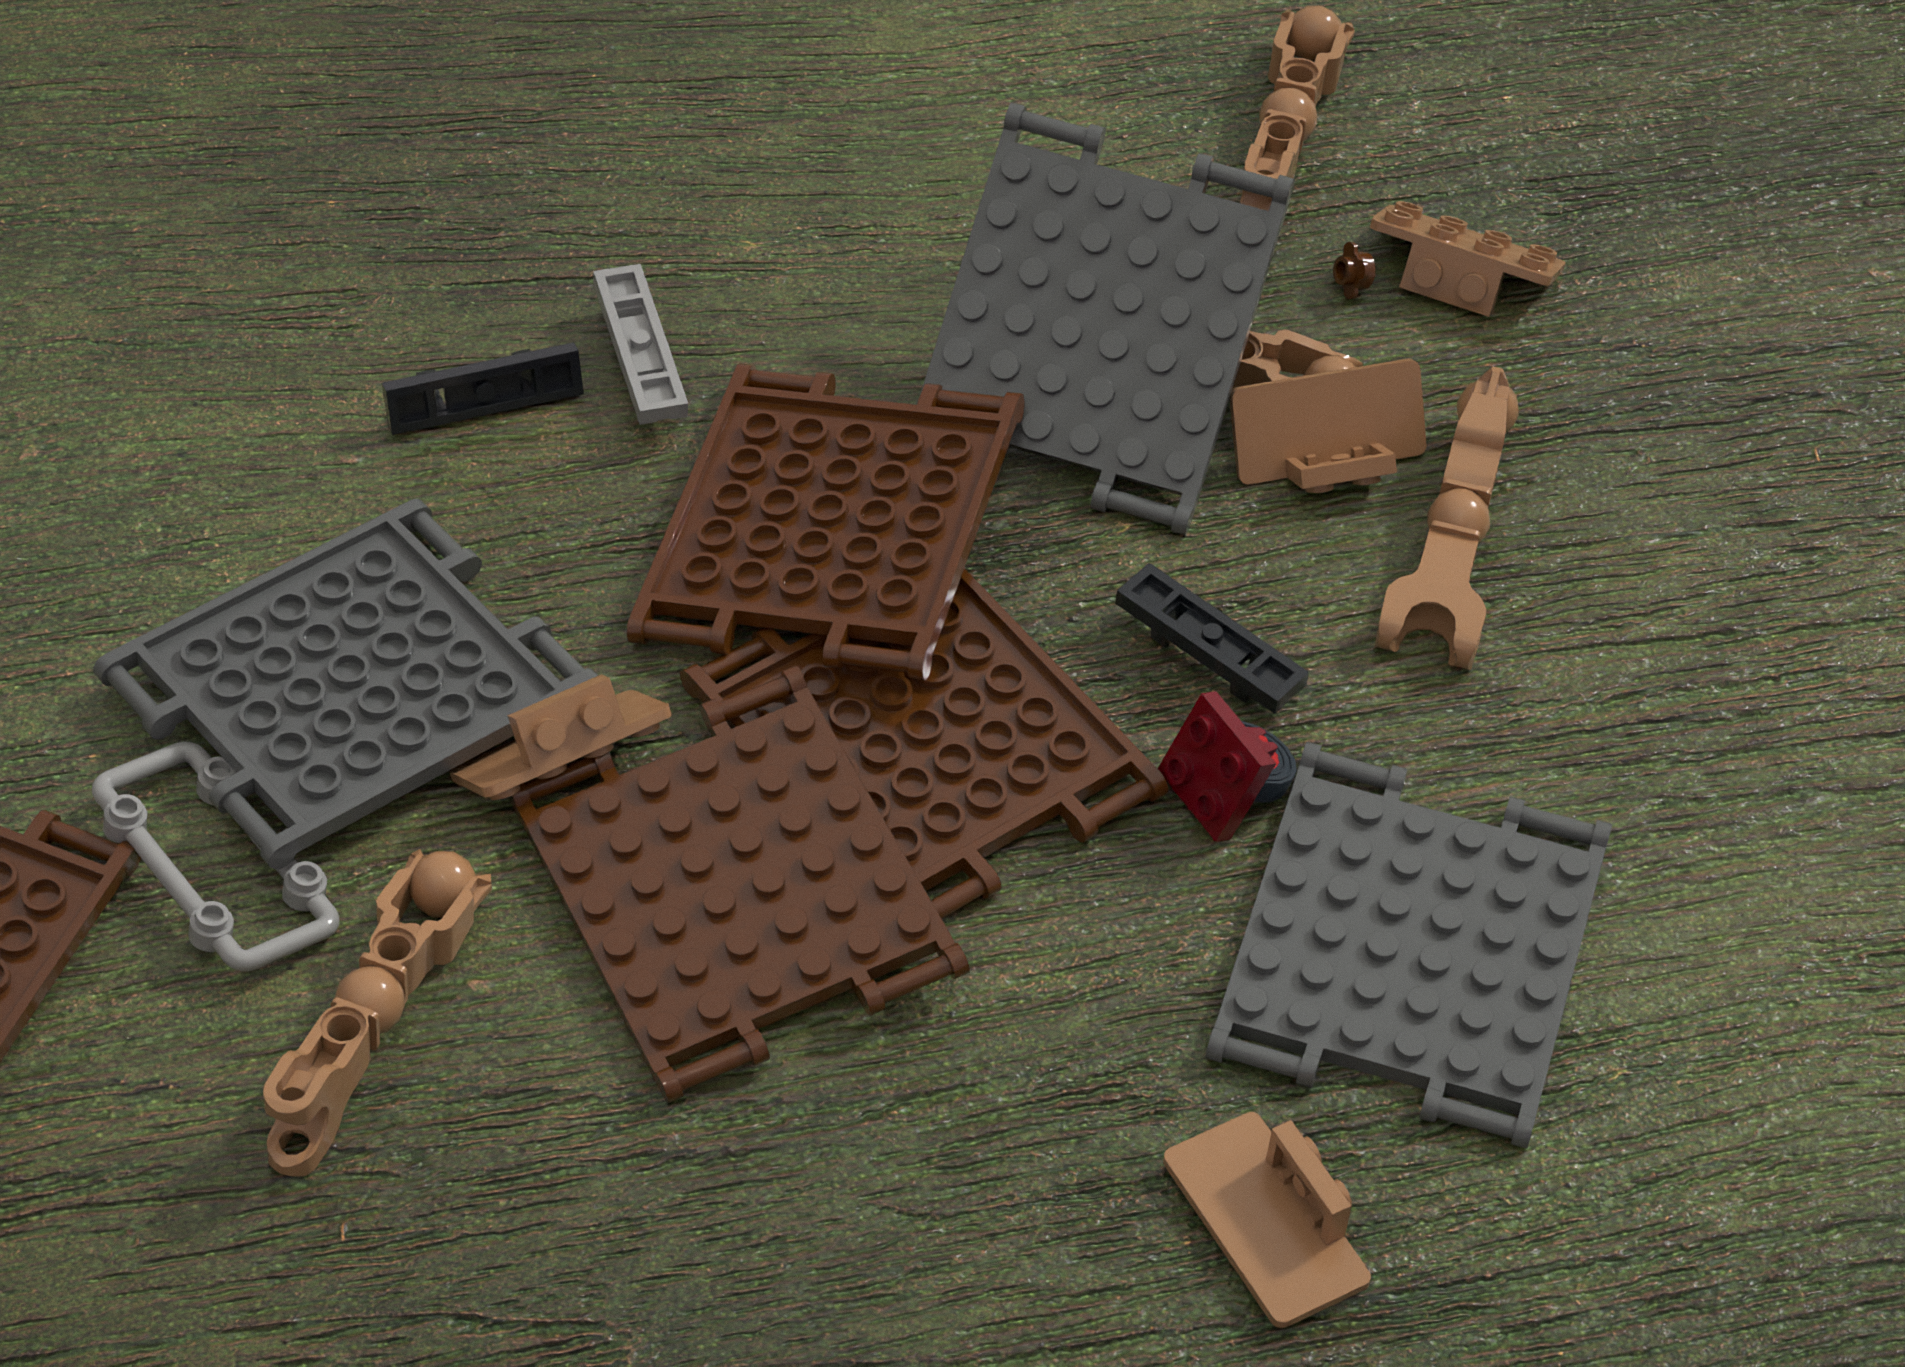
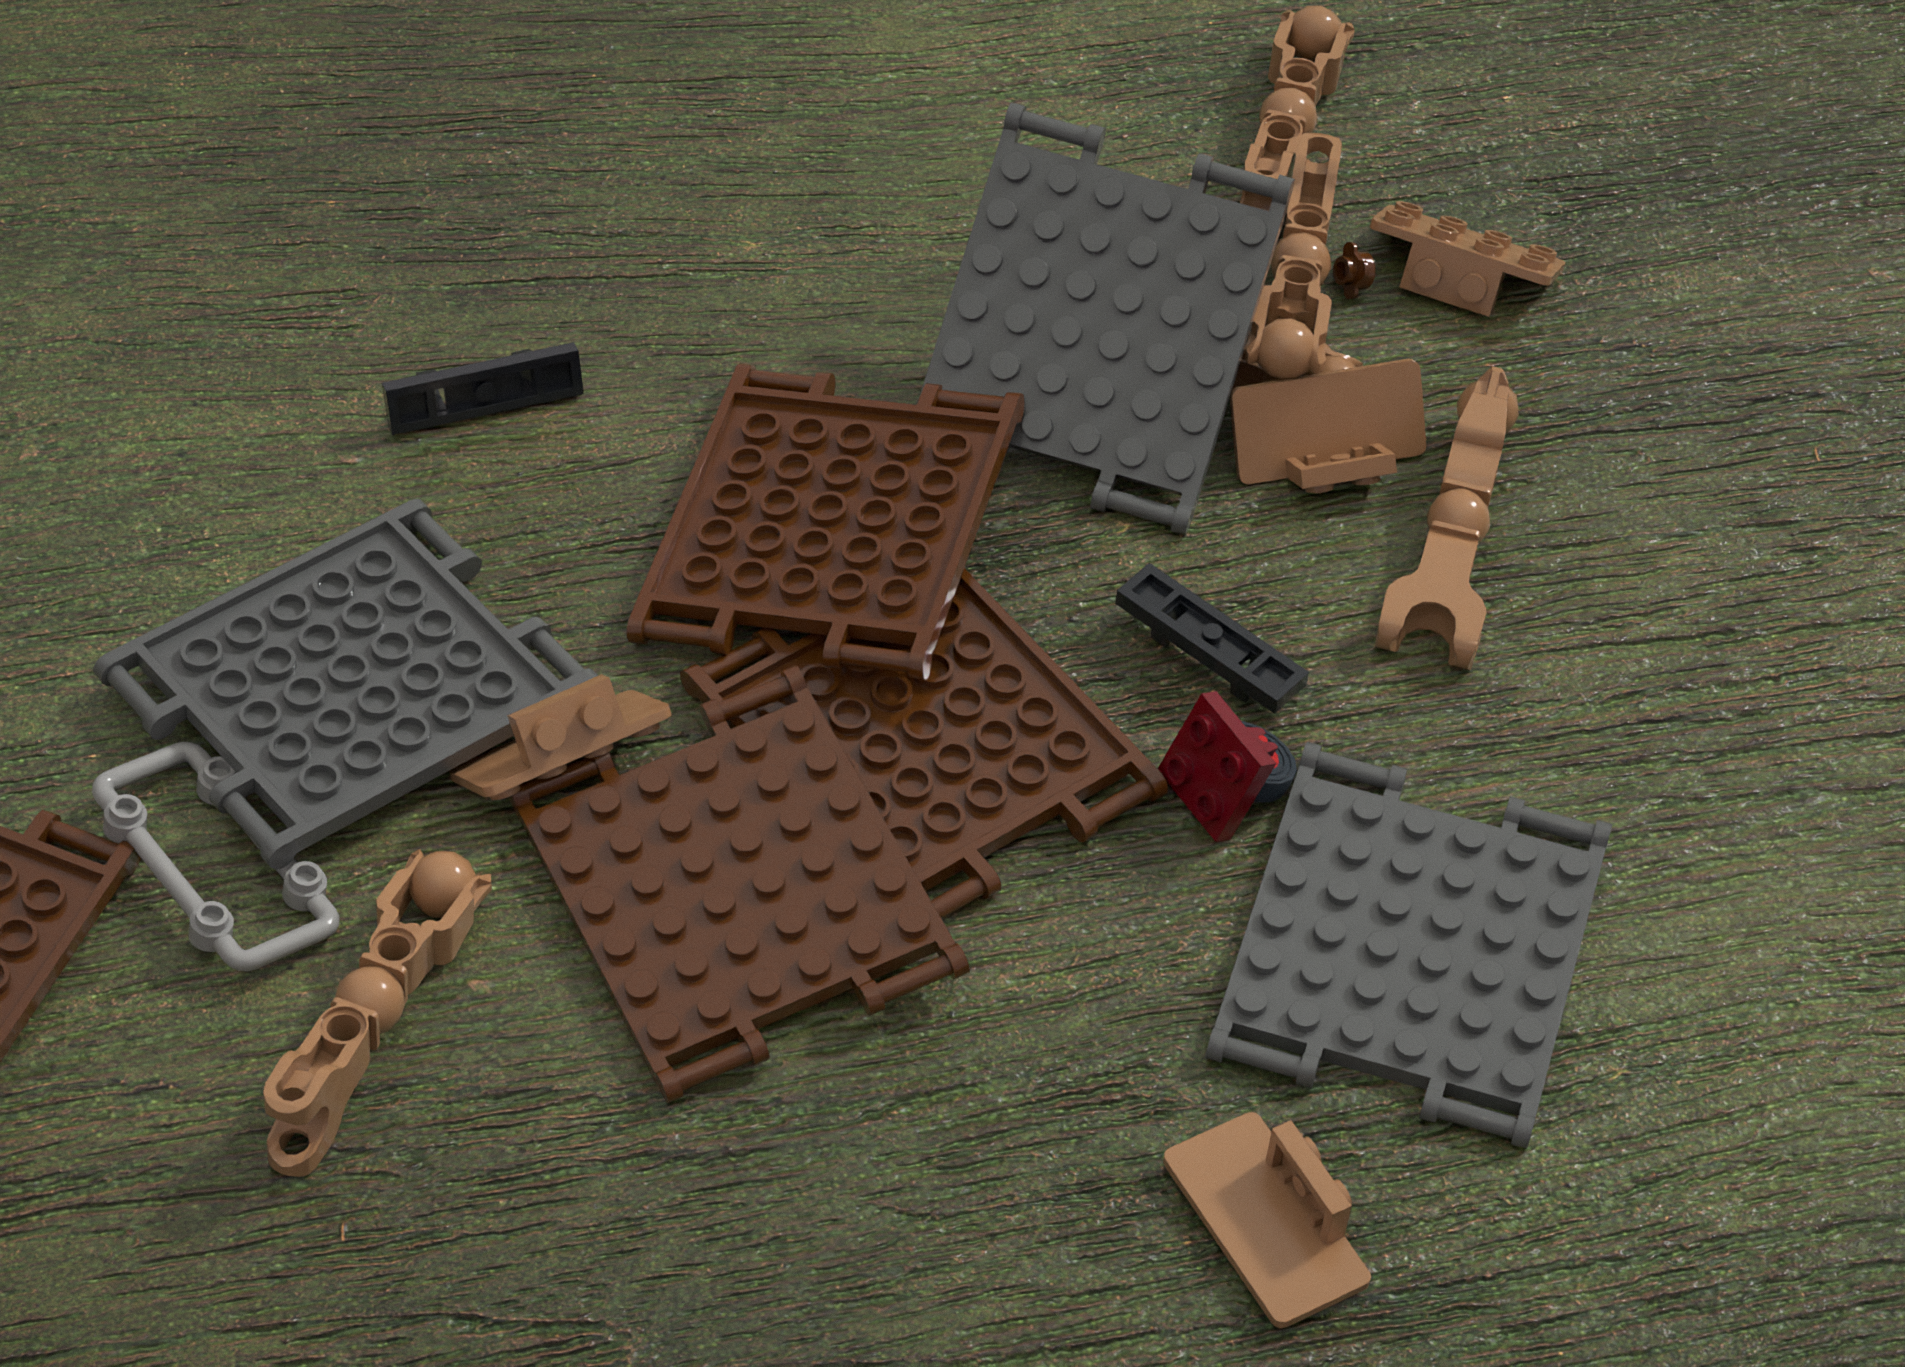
light grey hinge [593,264,688,425] -> none
none -> medium nougat piece [1243,133,1342,380]

